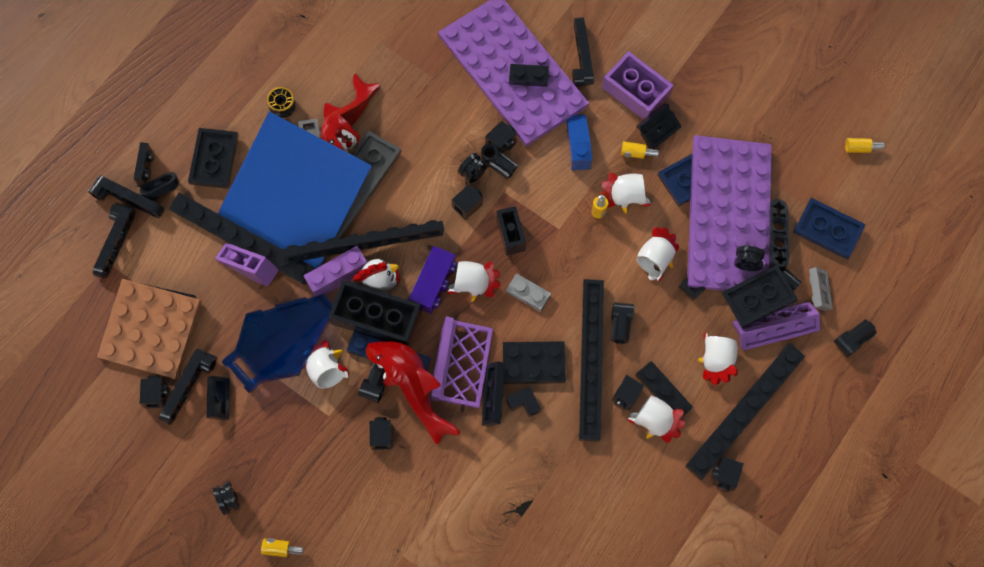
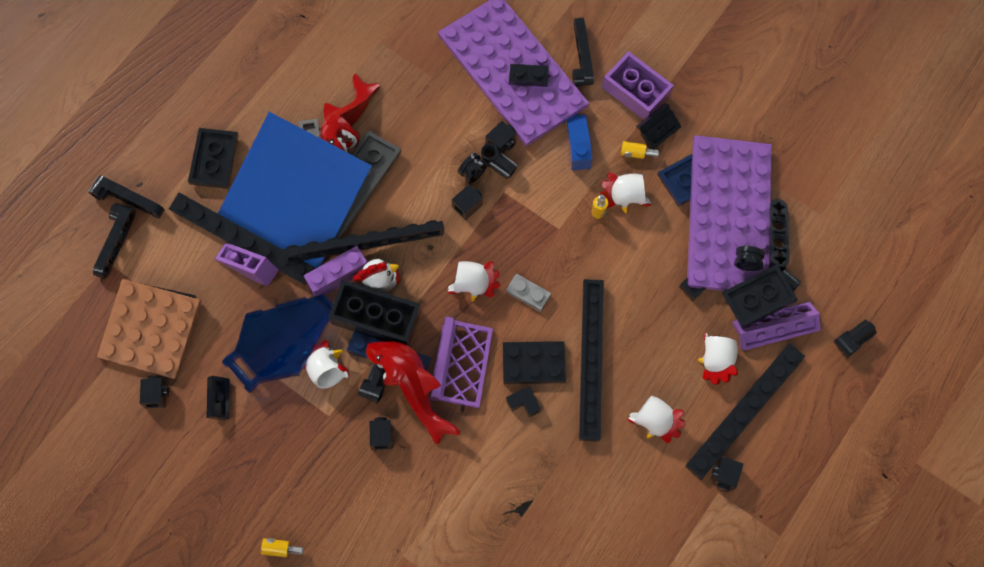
black plate [134,142,154,187] -> none
black plate [140,172,179,201] -> none
black beam [159,348,218,425] -> none
black wheel [212,481,240,515] -> none
black wheel [267,87,296,118] -> none
dark purple brick [408,246,458,314] -> none
black plate [482,361,505,427] -> none
black brick [496,206,526,256] -> none
black piece [611,302,634,344] -> none
black brick [612,375,645,411] -> none
black plate [635,361,693,418] -> none
white piece [636,227,679,282] -> none
dark blue plate [793,198,866,260] -> none
light grey plate [809,267,833,311] -> none
yellow piece [845,138,885,153] -> none

